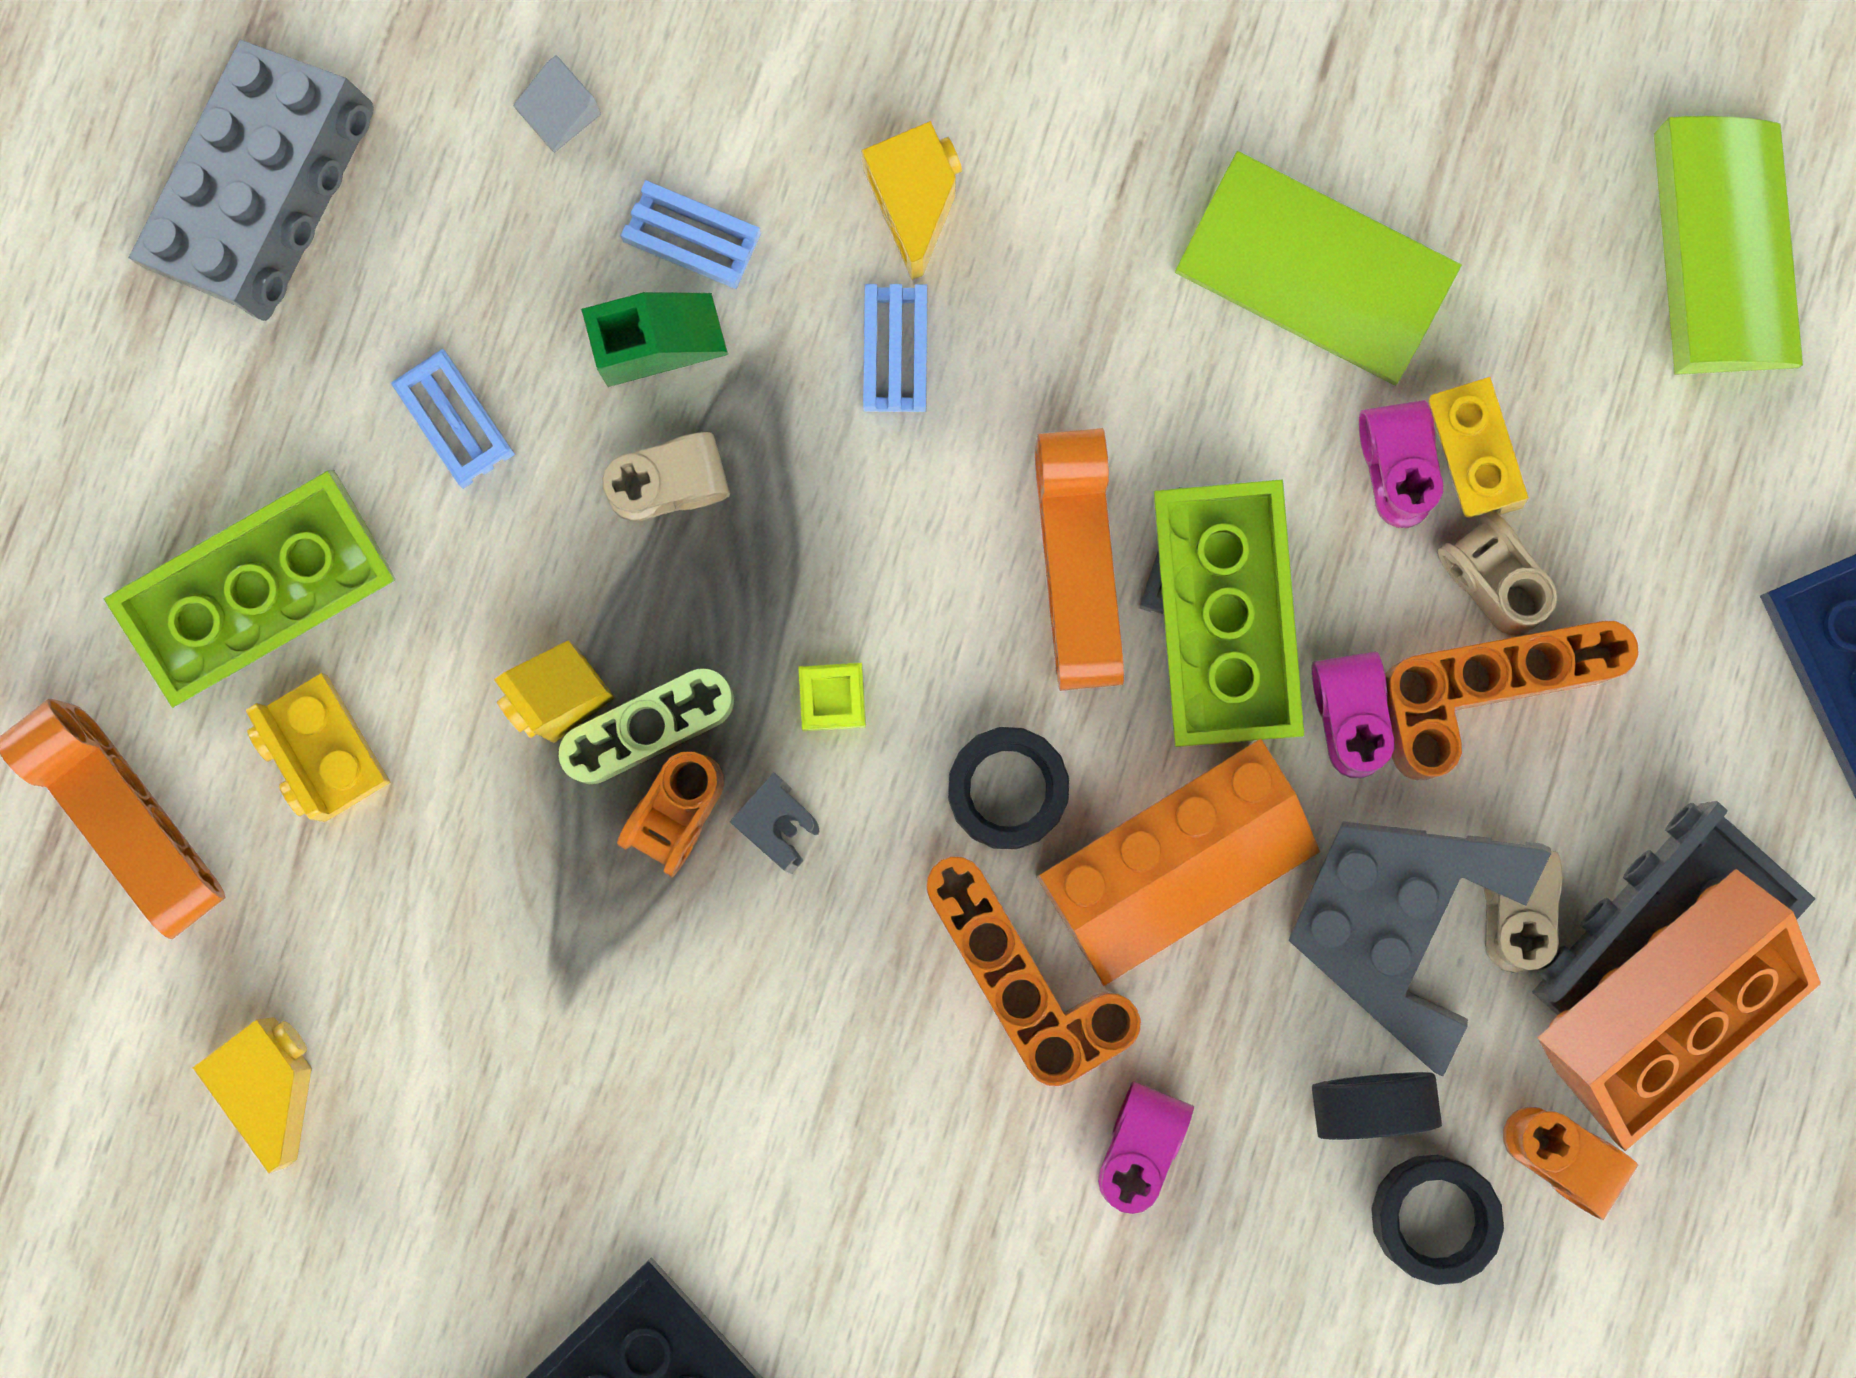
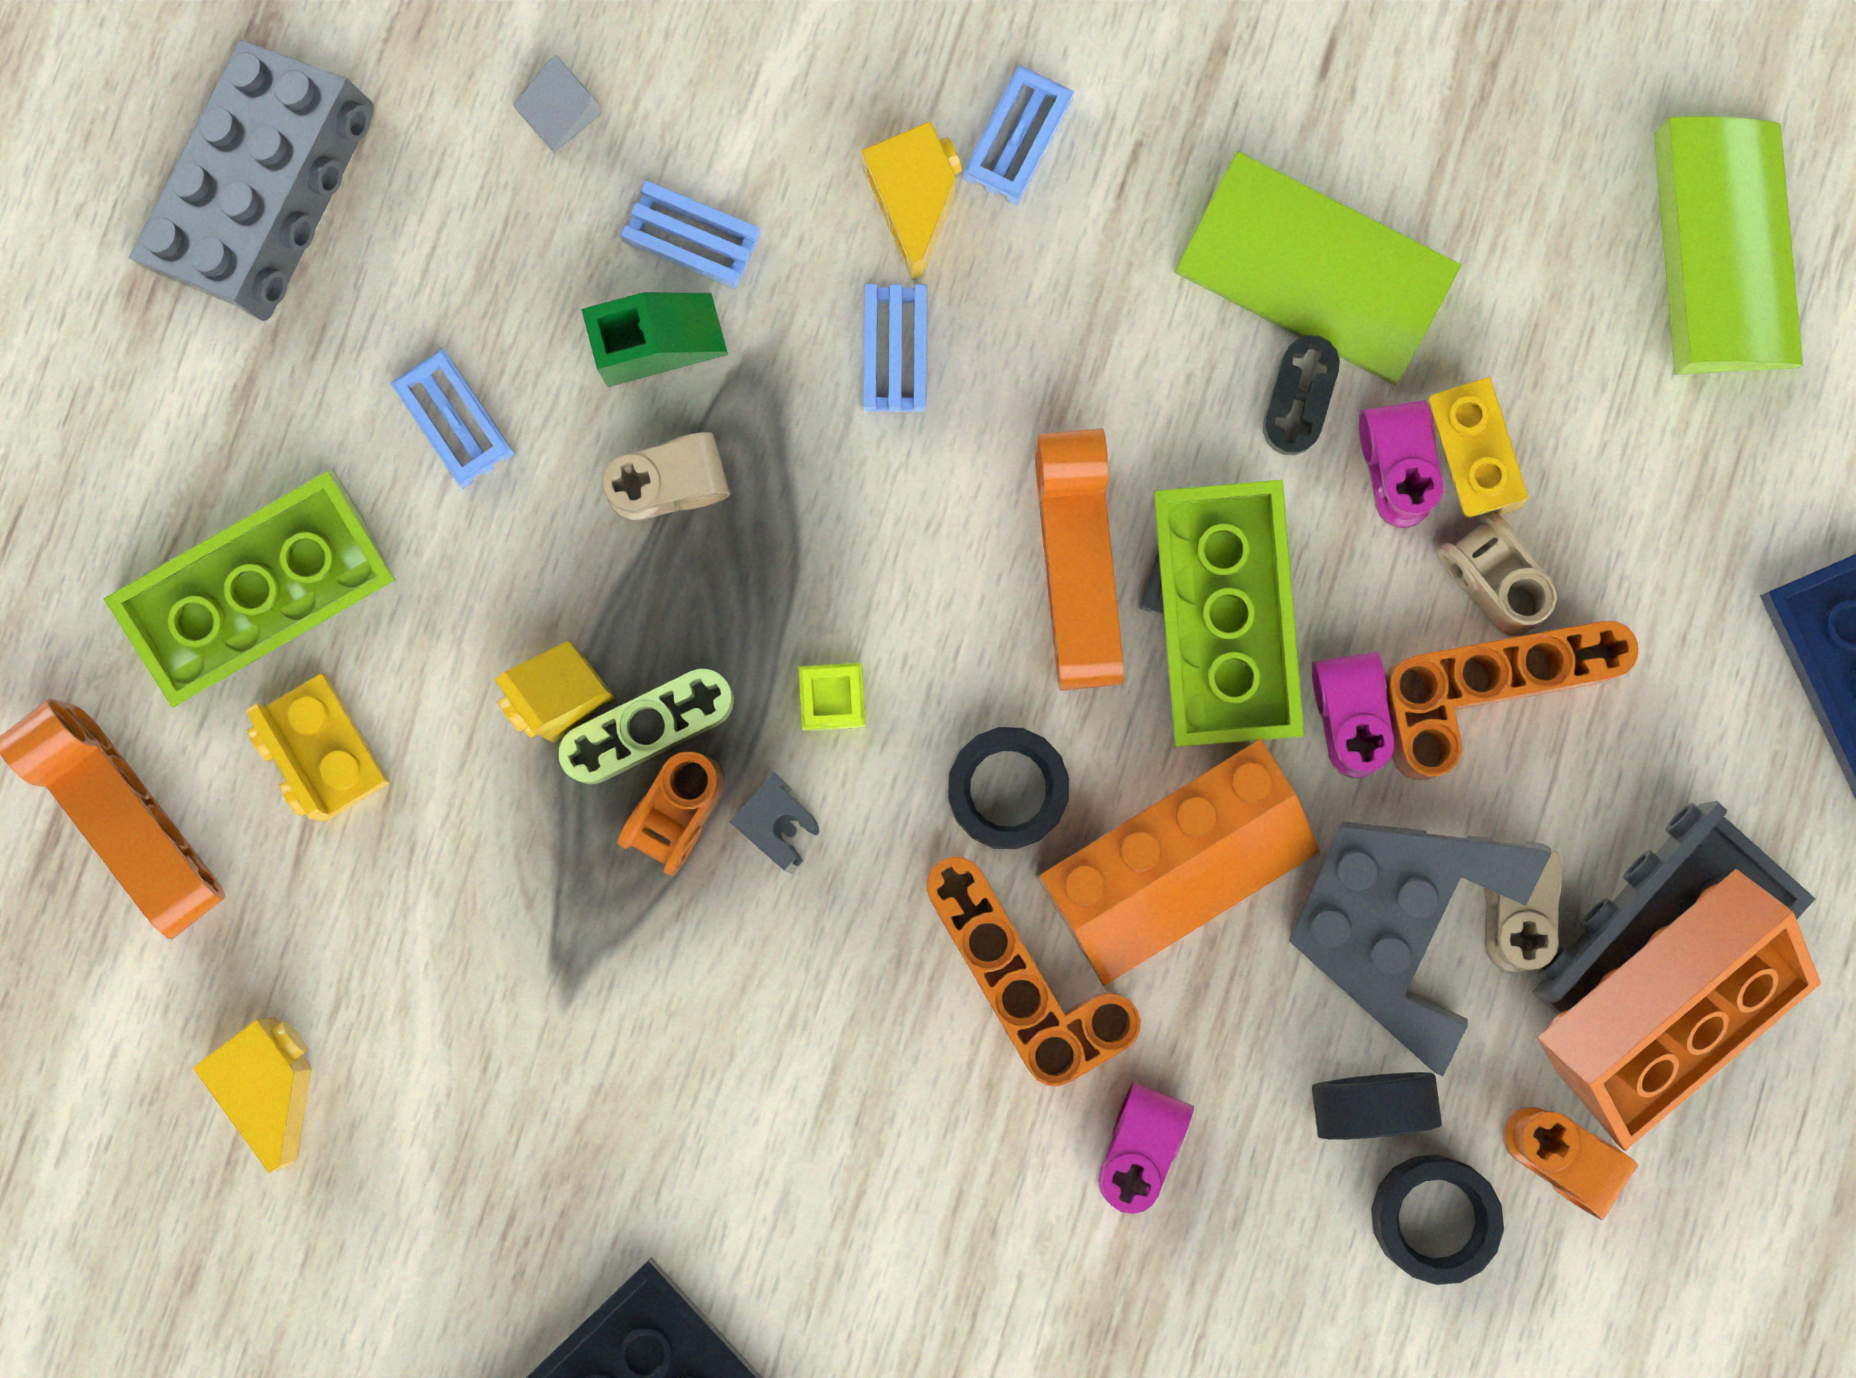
none -> light blue tile [963,65,1074,206]
none -> pearl dark grey beam [1263,335,1340,456]

